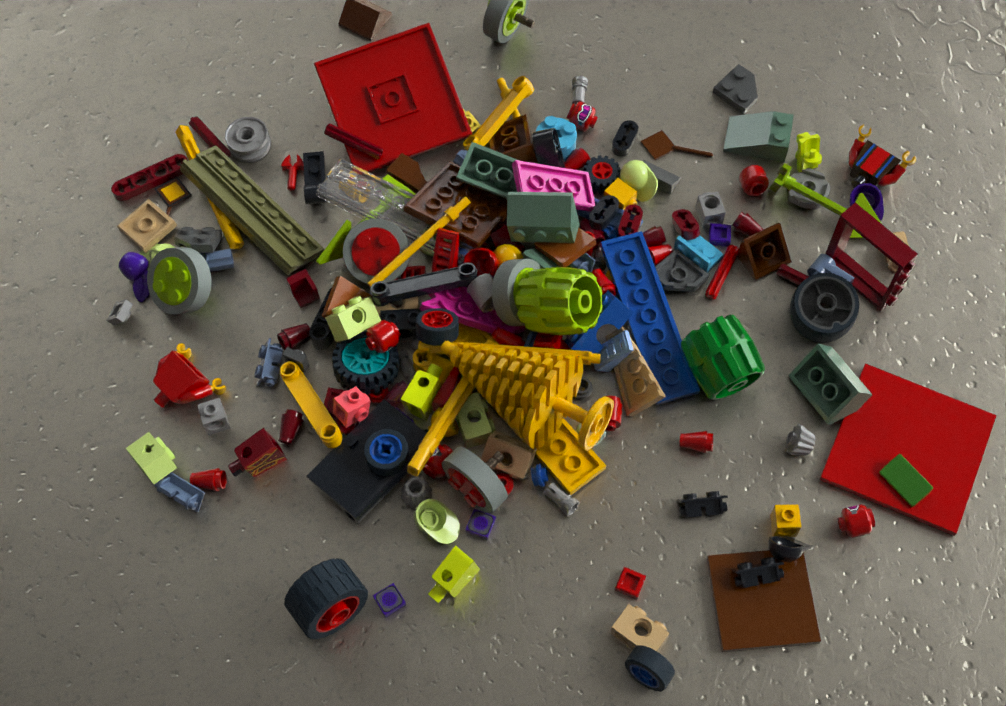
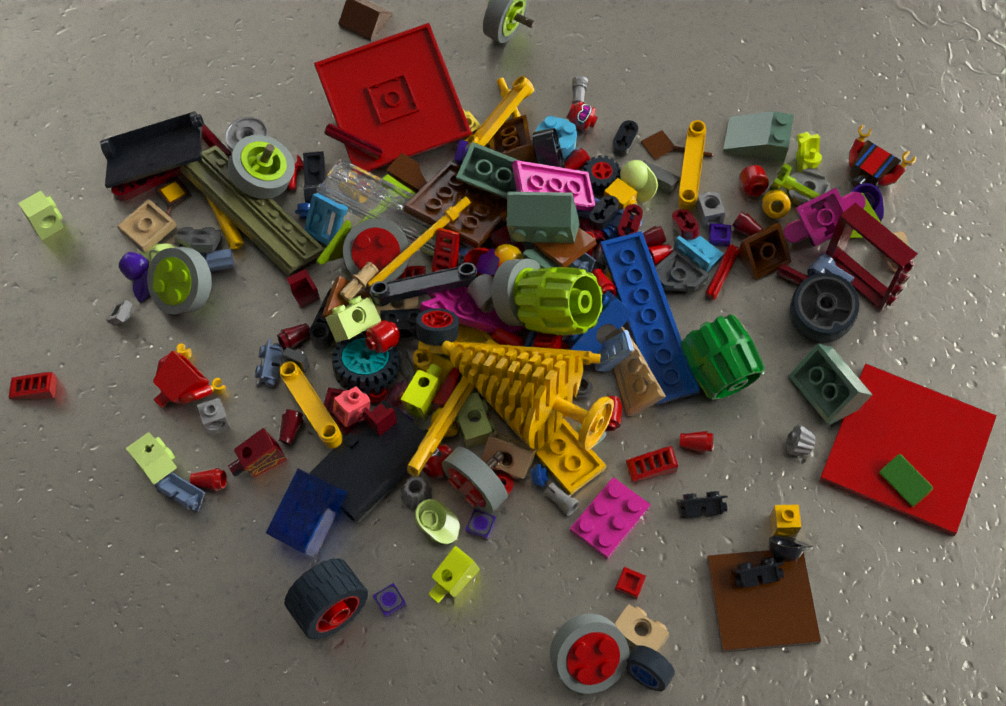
wheel [364,429,410,476] -> none
dark grey plate [713,64,758,114] -> none
red head [837,504,875,538] -> none
none -> red slope [8,372,58,399]
none -> yellowish green brick [18,190,64,240]
none -> black door [100,111,204,189]
none -> wheel [228,135,295,199]
none -> clear blue brick [266,468,347,557]
none -> blue plate [295,203,310,220]
none -> dark azure plate [304,193,348,246]
none -> tan axle [340,262,378,301]
none -> dark red panel [362,403,397,436]
none -> dark purple tile [454,140,470,166]
none -> dark purple sticker [476,248,499,275]
none -> wheel [550,614,629,694]
none -> dark pink plate [570,477,651,560]
none -> red slope [626,446,678,483]
none -> yellow piece [678,120,706,211]
none -> yellow head [762,189,791,219]
none -> dark pink brick [783,188,866,247]

